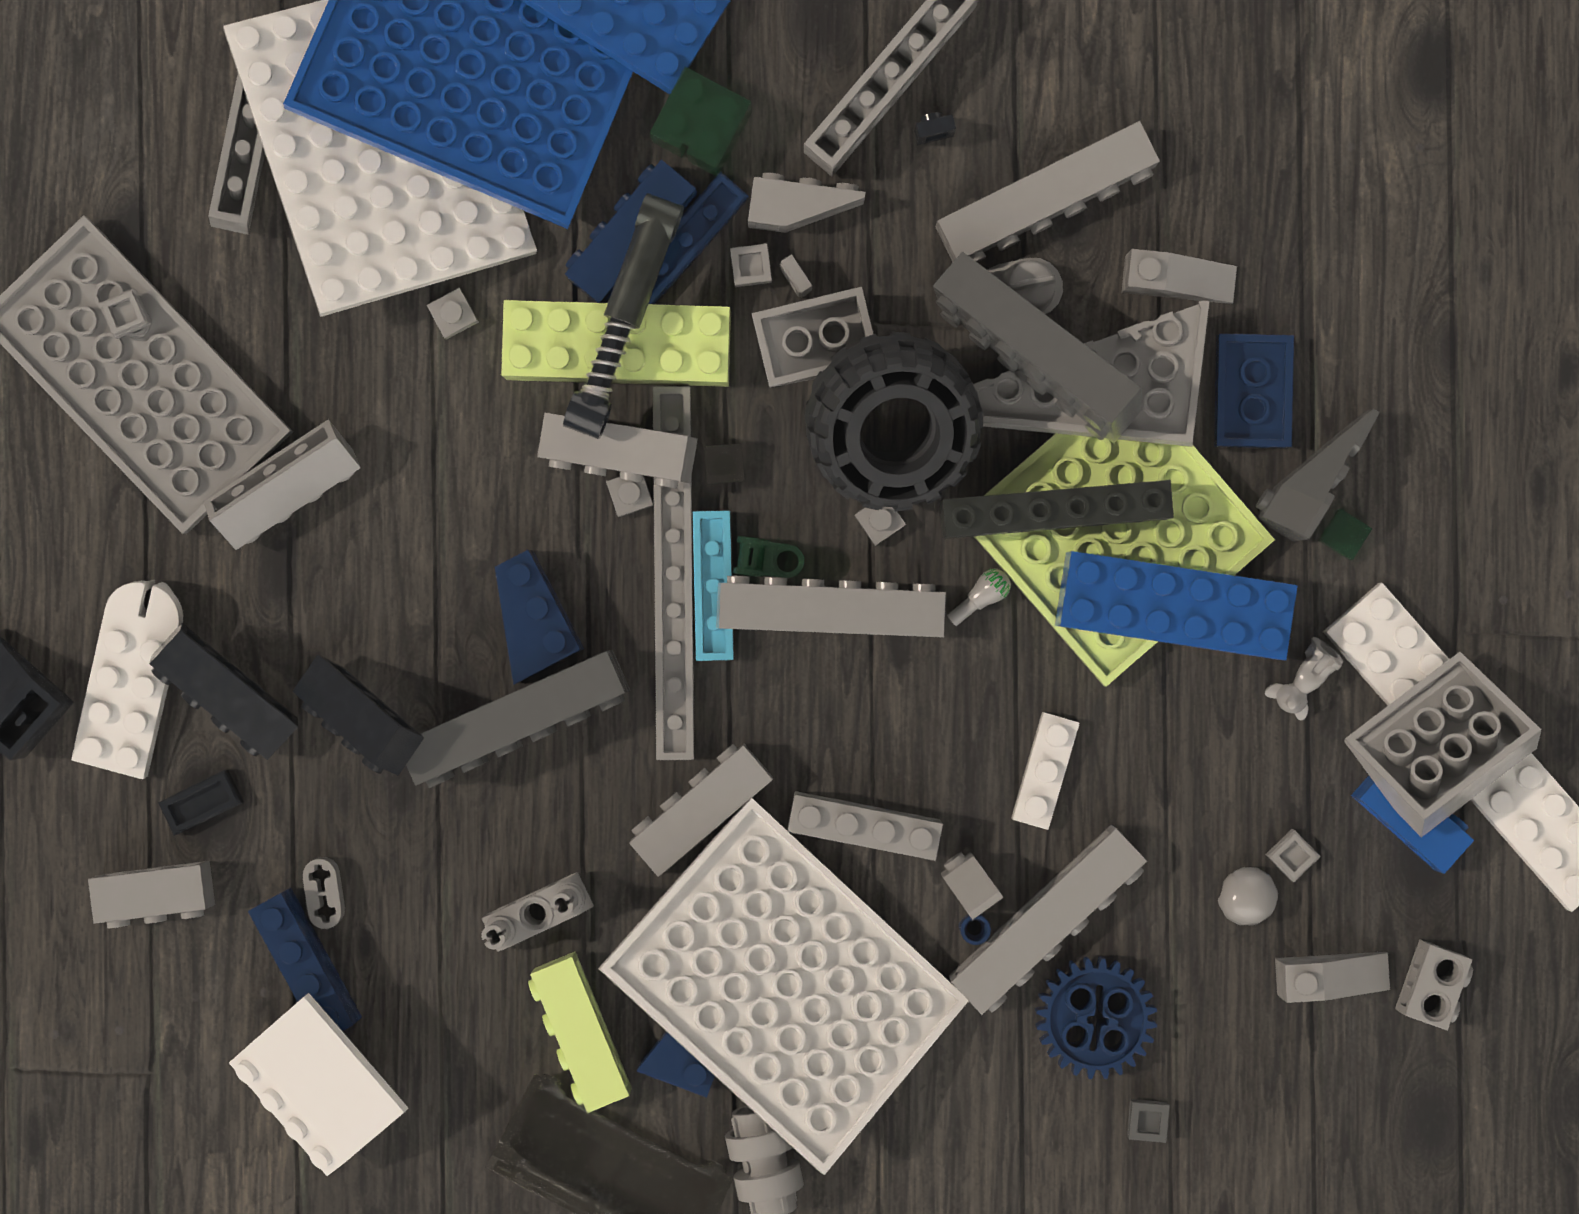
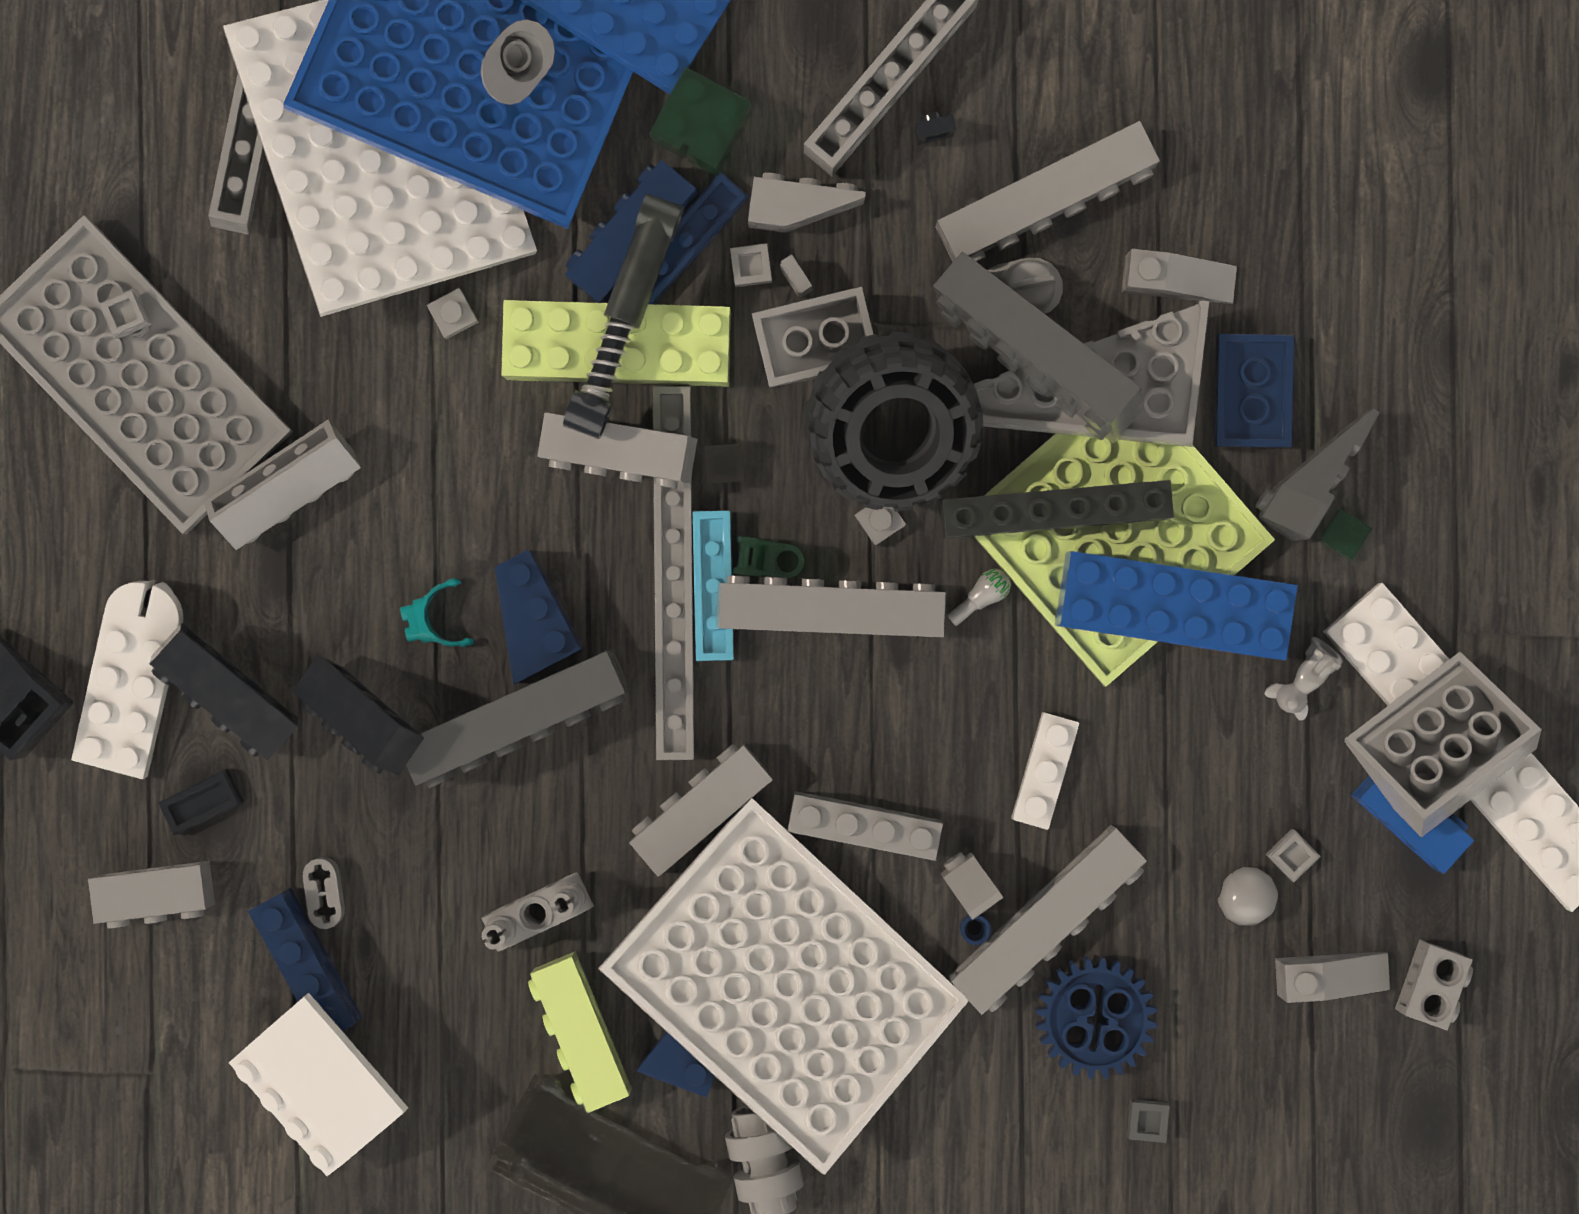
light grey plate [606,475,654,517] -> none
none -> teal helmet [400,578,474,647]
none -> light grey piece [481,20,555,105]

